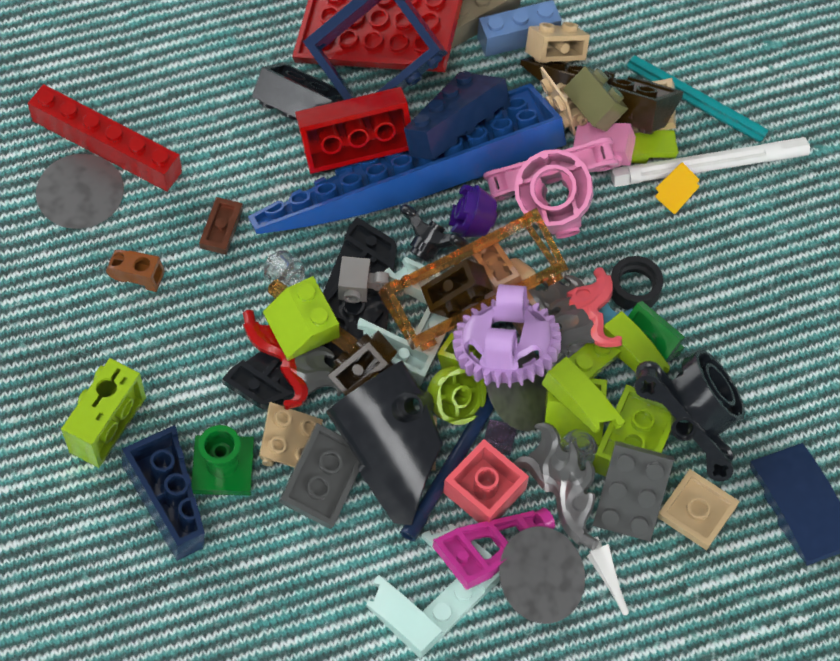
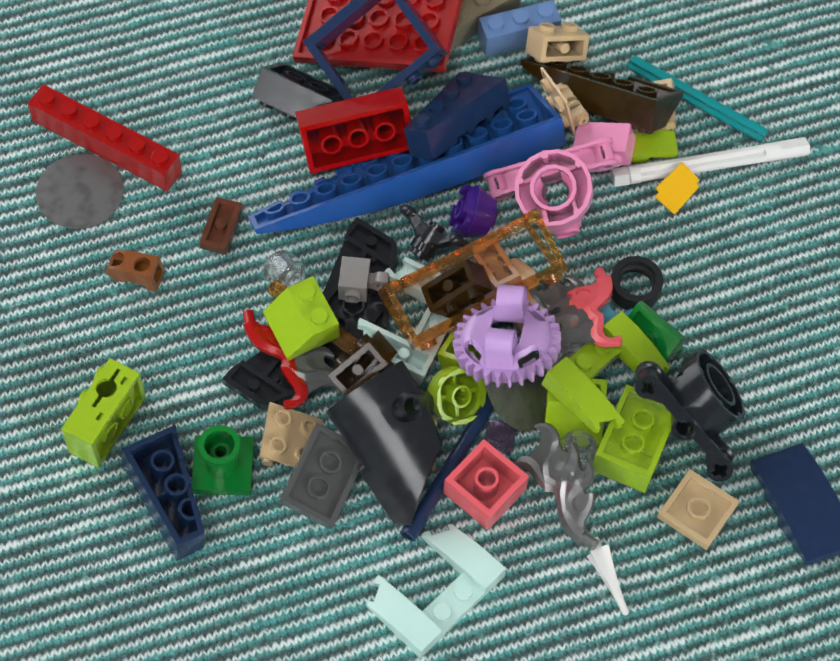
dark pink plate [432,508,555,590] -> none
flat silver sticker [499,526,585,624] -> none
olive brick [563,66,629,132] -> none
dark grey plate [593,441,674,542] -> none

